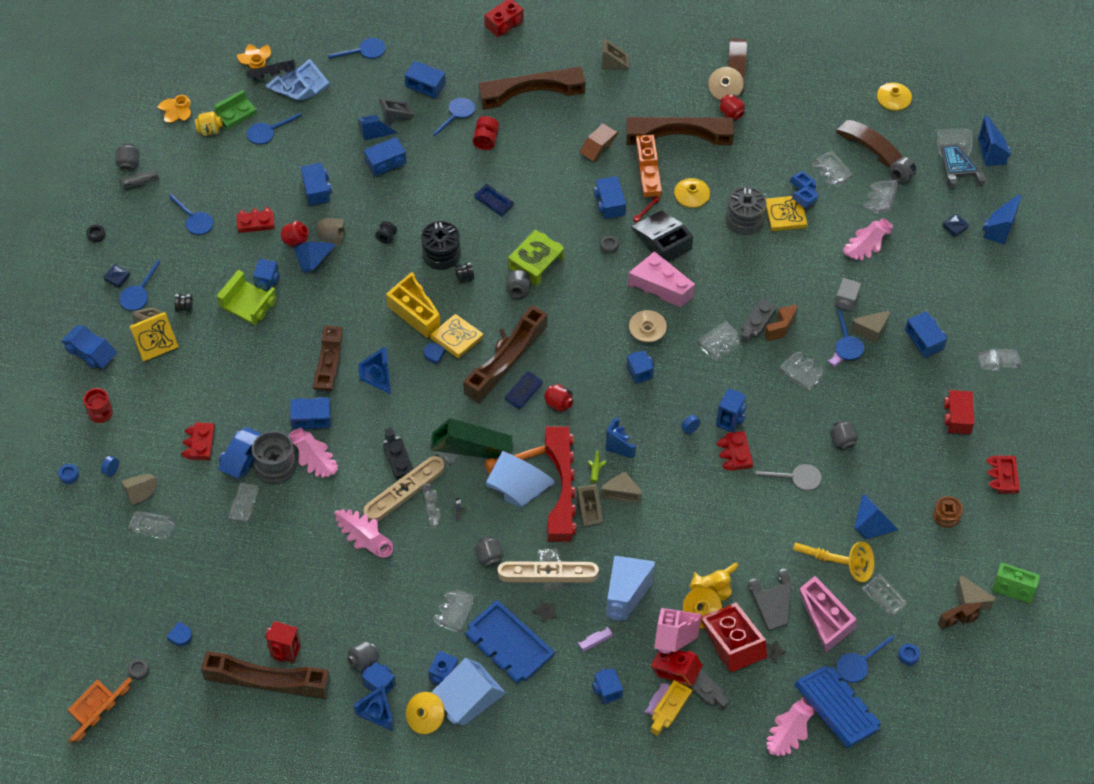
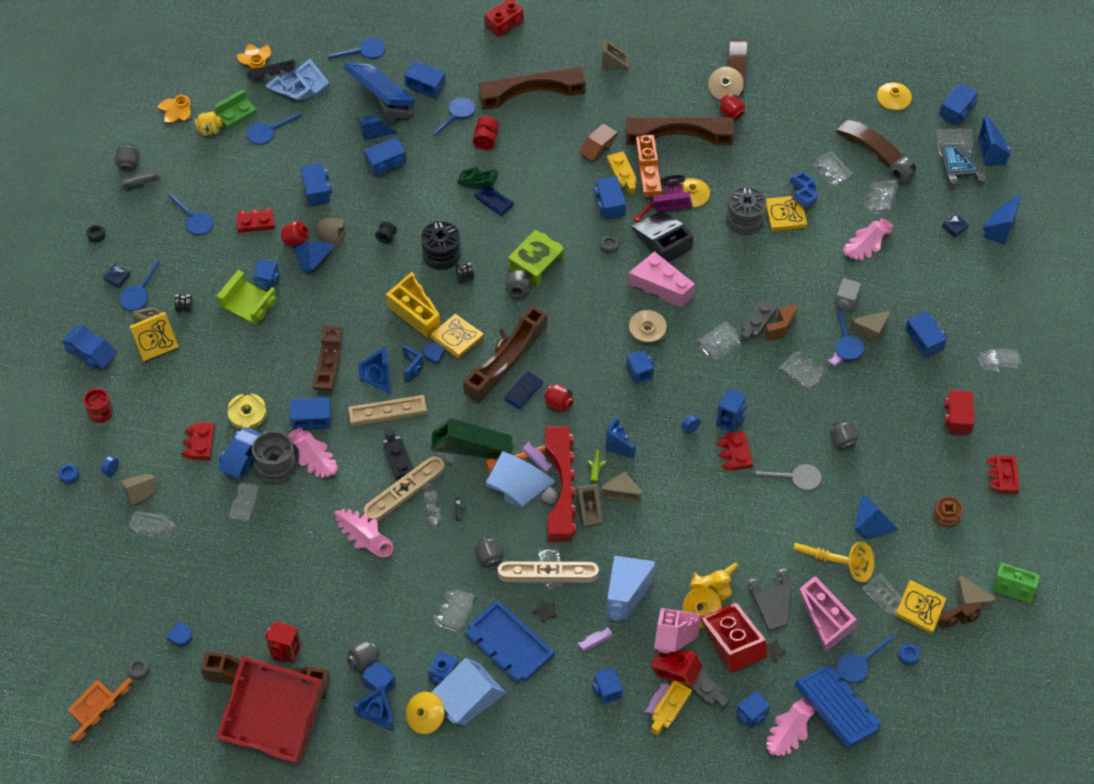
none -> red tile [216,656,326,763]
none -> light yellow plate [228,394,267,429]
none -> blue hinge [343,63,415,106]
none -> tan tile [348,395,427,427]
none -> blue bracket [403,345,424,383]
none -> dark green slope [457,167,499,187]
none -> lavender piece [522,442,552,472]
none -> light grey hinge [541,487,558,504]
none -> yellow hinge [607,151,637,195]
none -> magenta piece [654,175,693,212]
none -> blue brick [736,691,770,728]
none -> yellow tile [895,580,947,634]
none -> blue brick [939,82,978,125]

